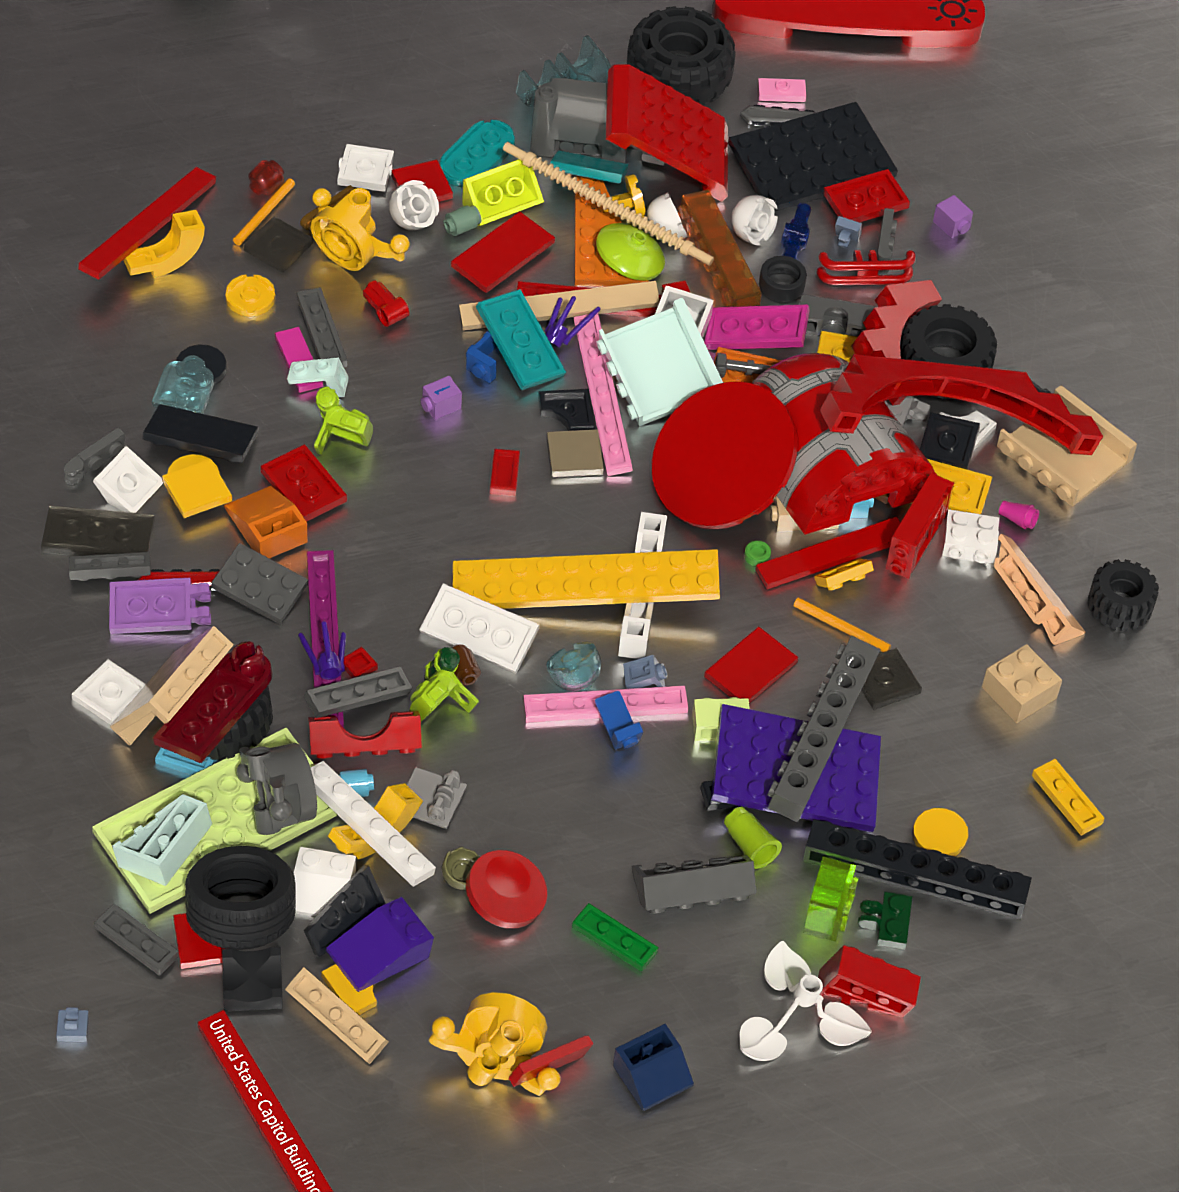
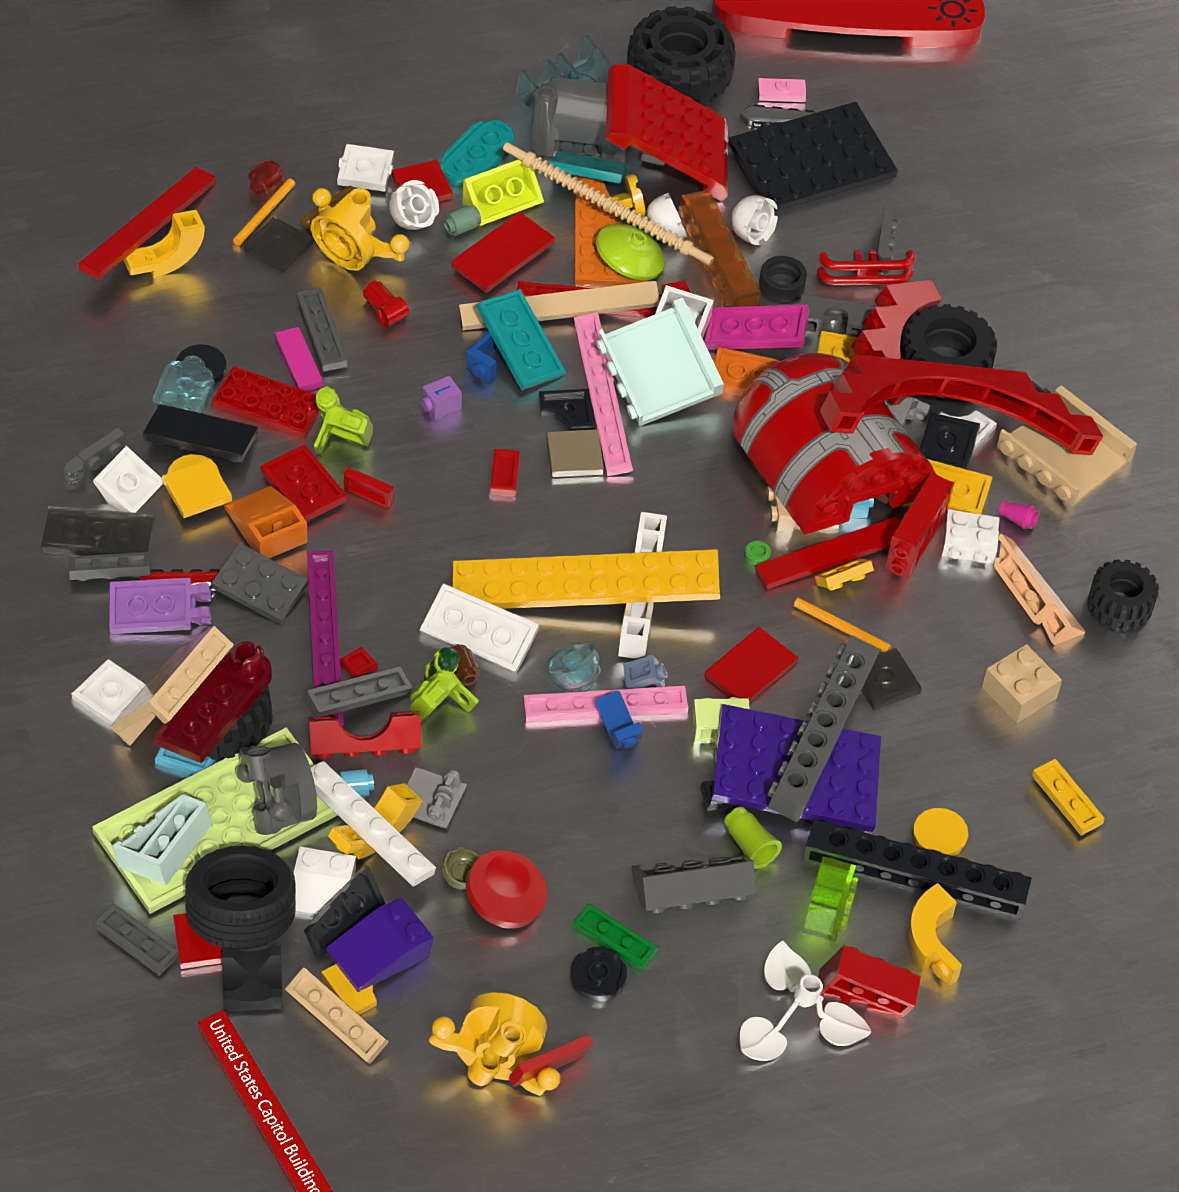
sand blue tile [56,1007,89,1042] -> none
yellow tile [225,274,276,317] -> none
light aqua bracket [287,357,349,397] -> none
dark purple plant [298,621,346,680] -> none
dark purple plant [544,296,601,348] -> none
dark blue slope [613,1024,694,1111] -> none
red tile [652,381,798,529] -> none
dark grey piece [715,353,774,378] -> none
clear blue pin [781,203,811,259] -> none
red plate [824,169,910,223] -> none
sand blue tile [835,216,862,248] -> none
dark green hinge [858,892,913,950] -> none
medium lavender brick [933,195,973,239] -> none
none -> red tile [211,366,321,439]
none -> red tile [344,467,394,509]
none -> black tile [570,947,627,1001]
none -> yellow arch [907,883,962,986]

